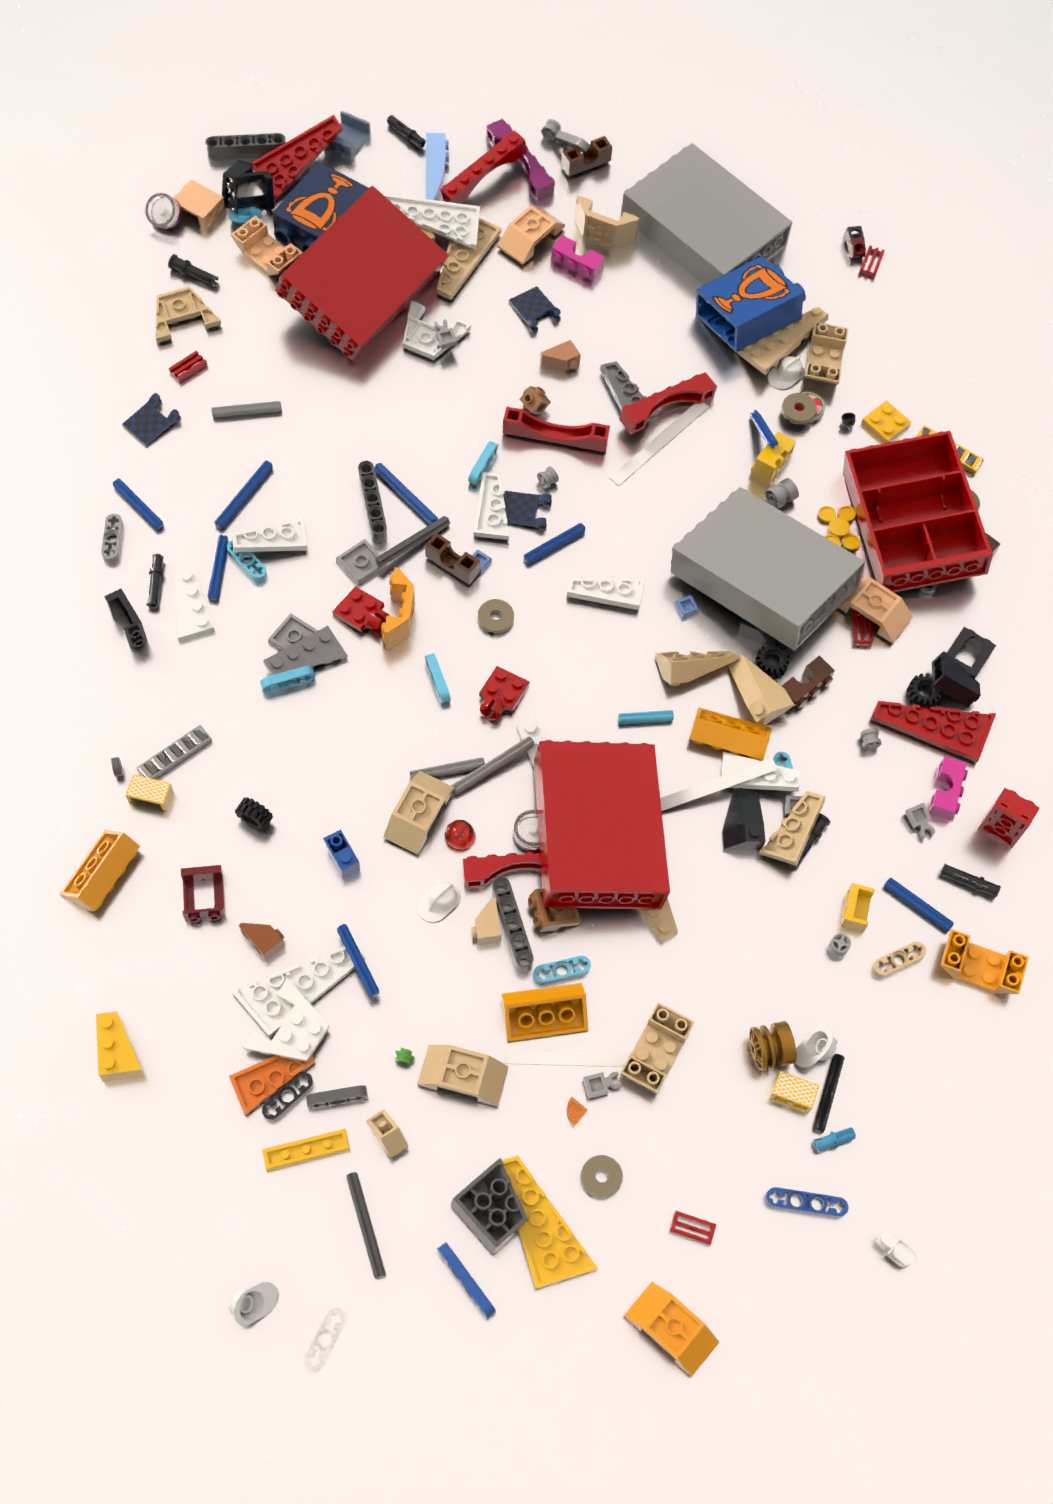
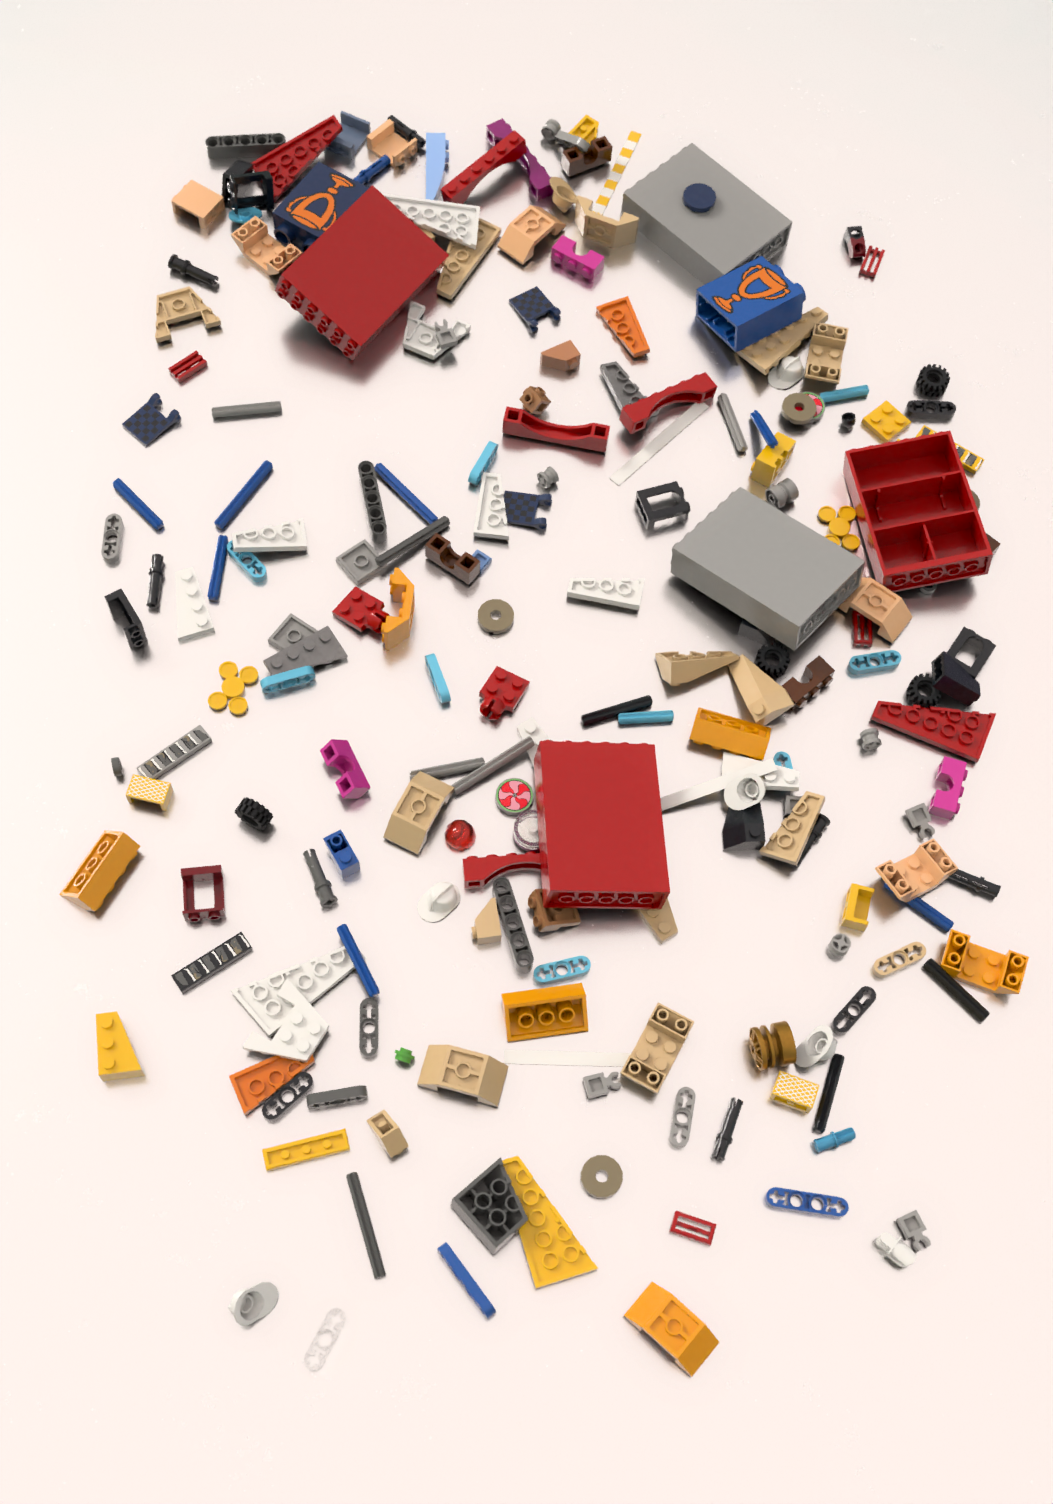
clear piece [145,193,181,230] -> none
dark orange slope [239,923,284,961] -> none
blue axle [523,523,586,564] -> none
clear orange tile [567,1096,588,1127] -> none
medium blue tile [674,595,699,619] -> none
red piece [978,788,1040,848] -> none
none -> tile [171,932,253,994]
none -> yellow piece [208,661,258,715]
none -> dark grey pin [303,849,338,907]
none -> dark pink arch [320,739,371,799]
none -> blue pin [353,155,391,184]
none -> dark grey beam [359,998,379,1059]
none -> light nougat panel [367,119,418,169]
none -> tile [495,778,534,816]
none -> tan piece [550,177,577,212]
none -> yellow wing [569,115,599,144]
none -> black axle [581,695,653,726]
none -> sticker [592,131,641,215]
none -> orange wing [596,296,650,358]
none -> black panel [635,481,690,530]
none -> light grey beam [669,1087,696,1149]
none -> dark blue tile [682,183,716,213]
none -> black pin [711,1097,744,1161]
none -> light grey axle [718,393,748,452]
none -> white piece [724,773,767,811]
none -> medium azure axle [820,385,869,402]
none -> black beam [831,986,876,1035]
none -> medium azure beam [847,650,901,675]
none -> light nougat slope [875,838,958,903]
none -> light grey plate [896,1210,931,1252]
none -> black beam [905,400,956,419]
none -> black tyre [916,364,950,397]
none -> black axle [924,958,990,1021]

